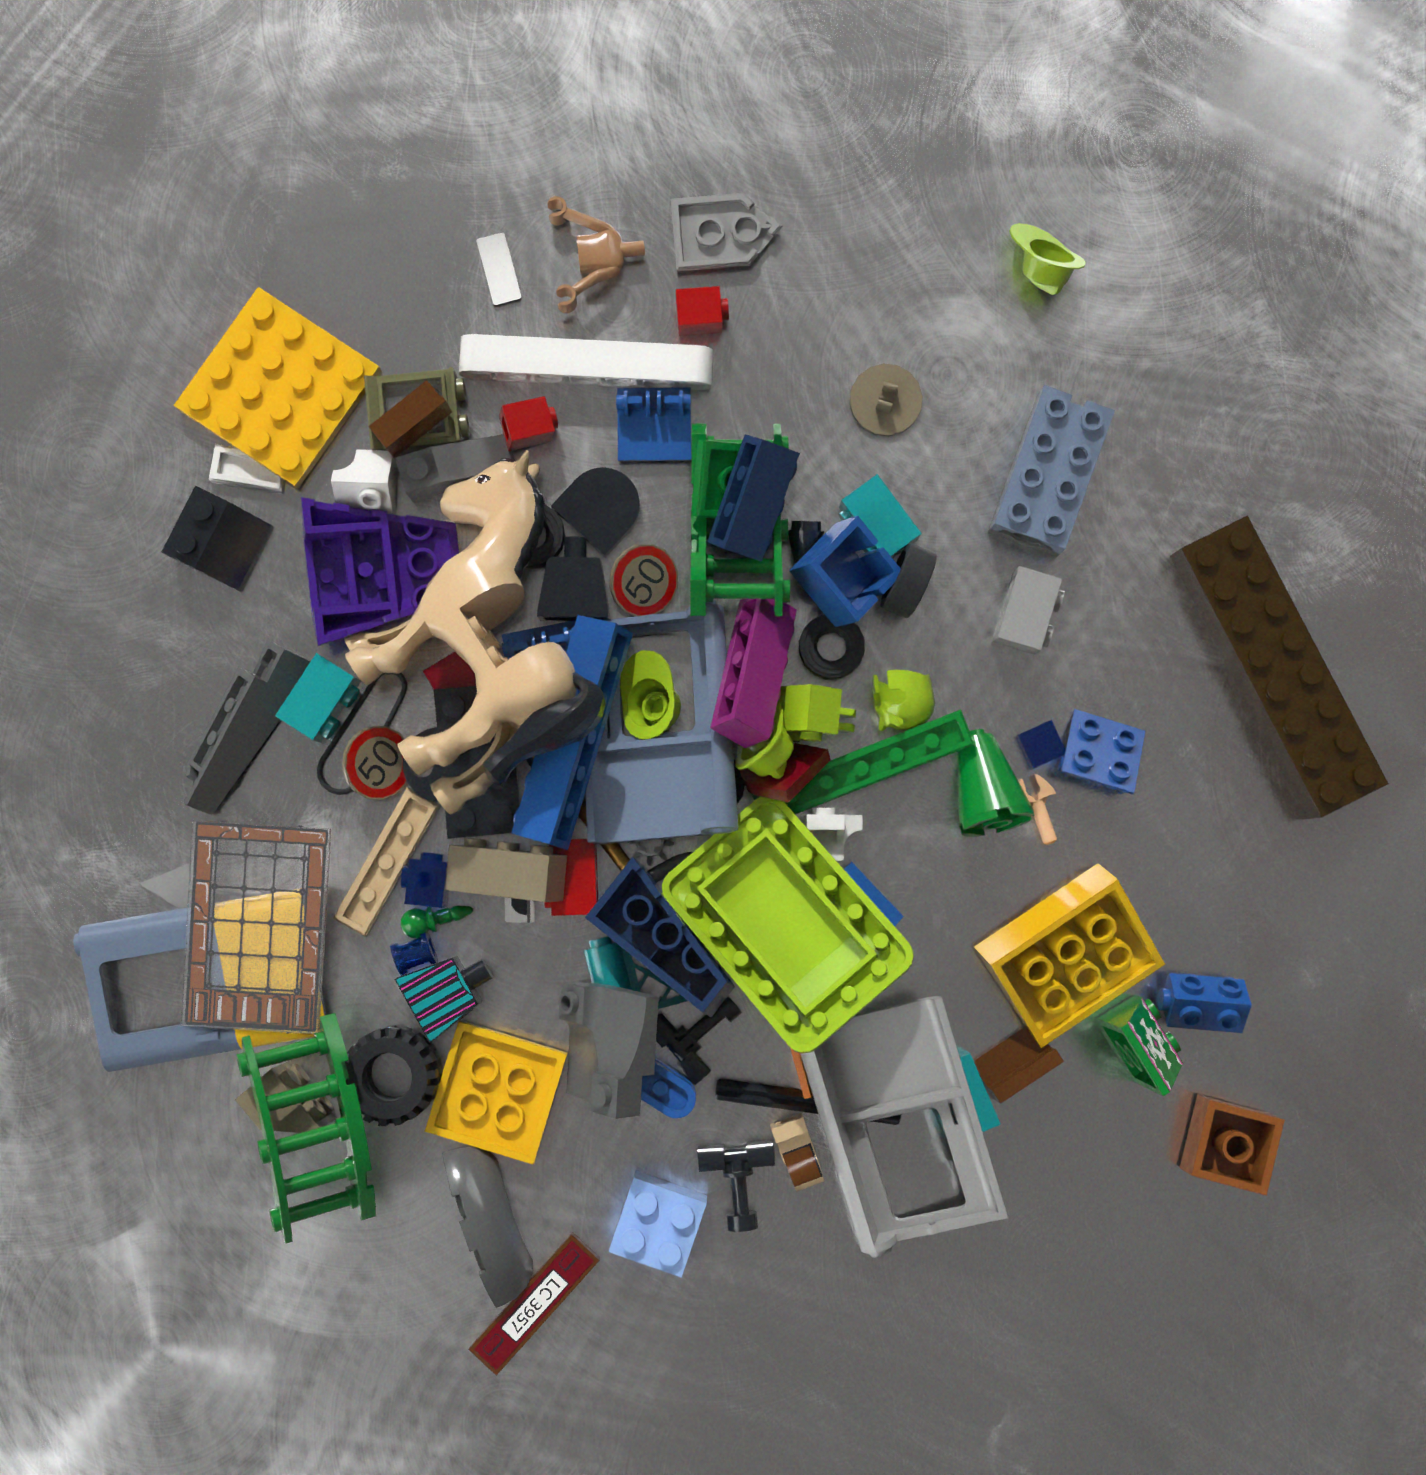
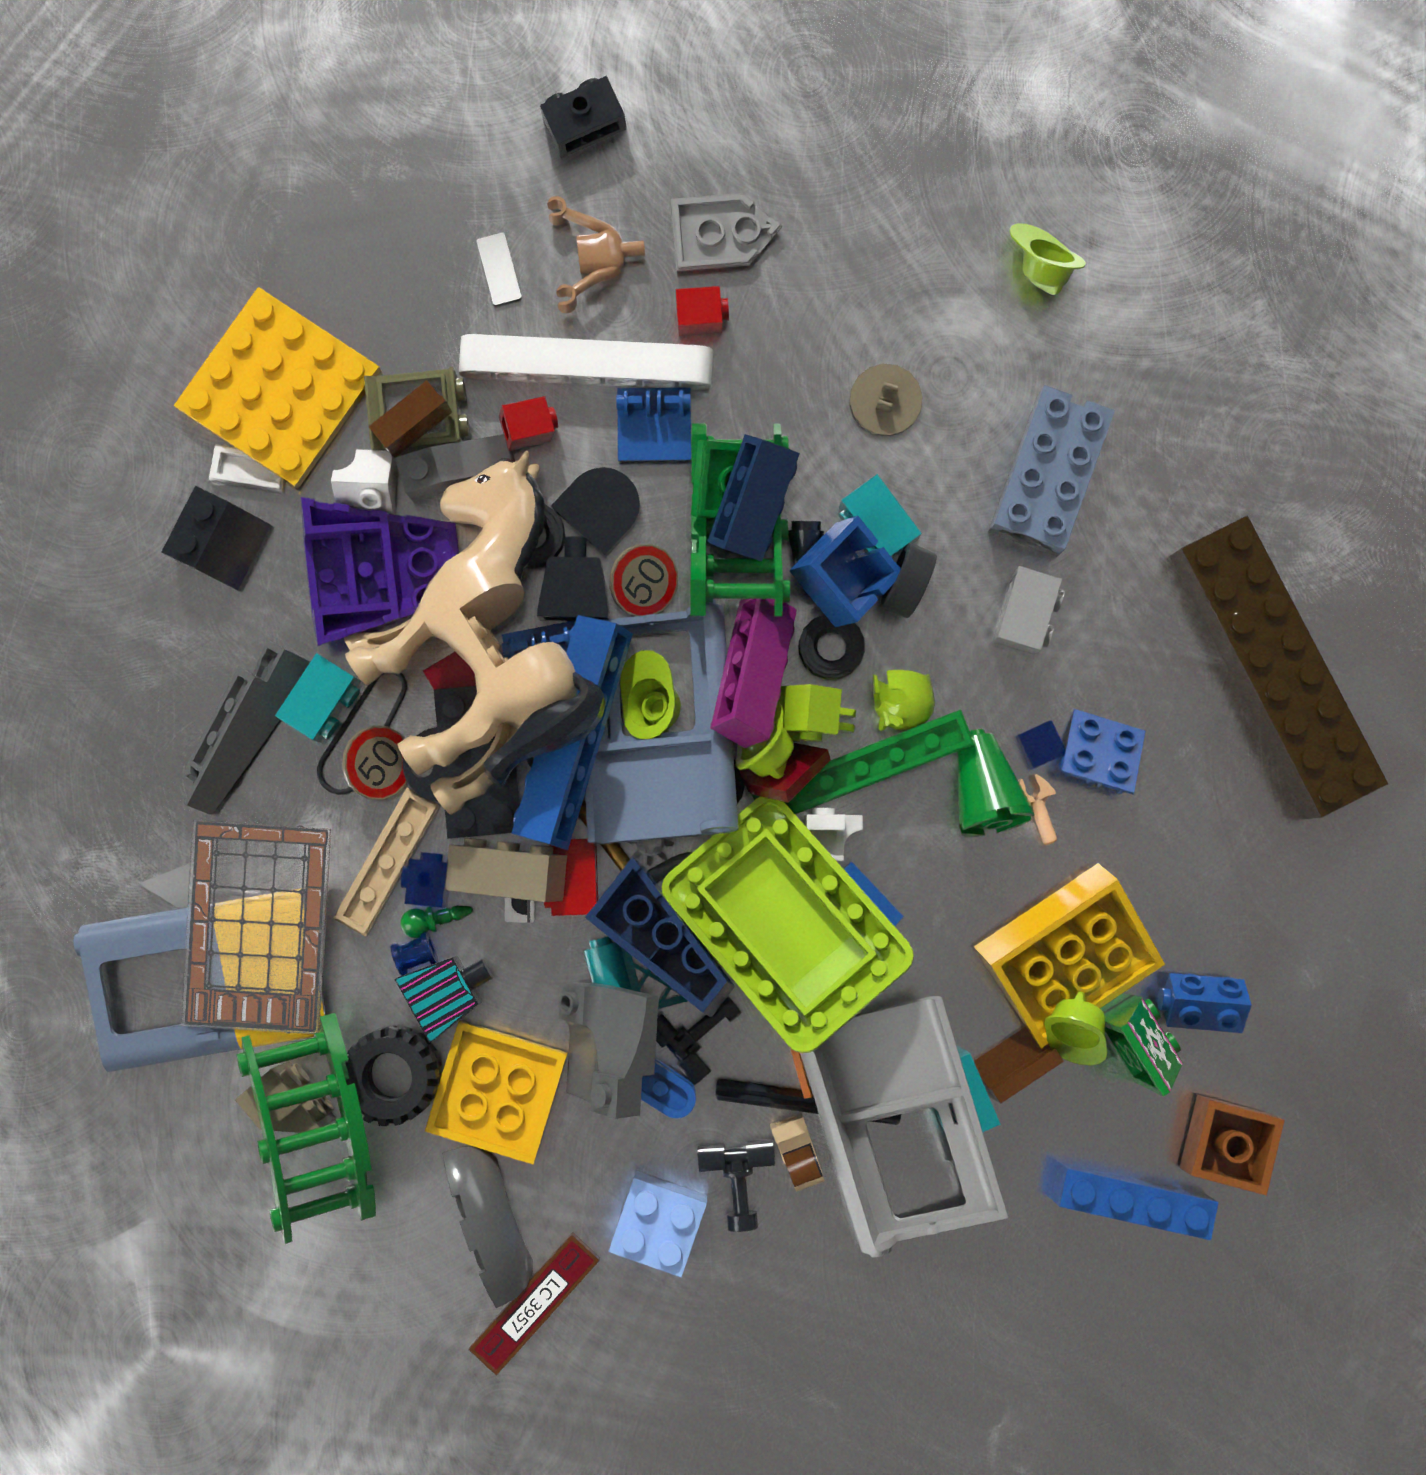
none -> black brick [540,75,626,158]
none -> lime piece [1044,991,1108,1066]
none -> blue brick [1051,1162,1219,1240]

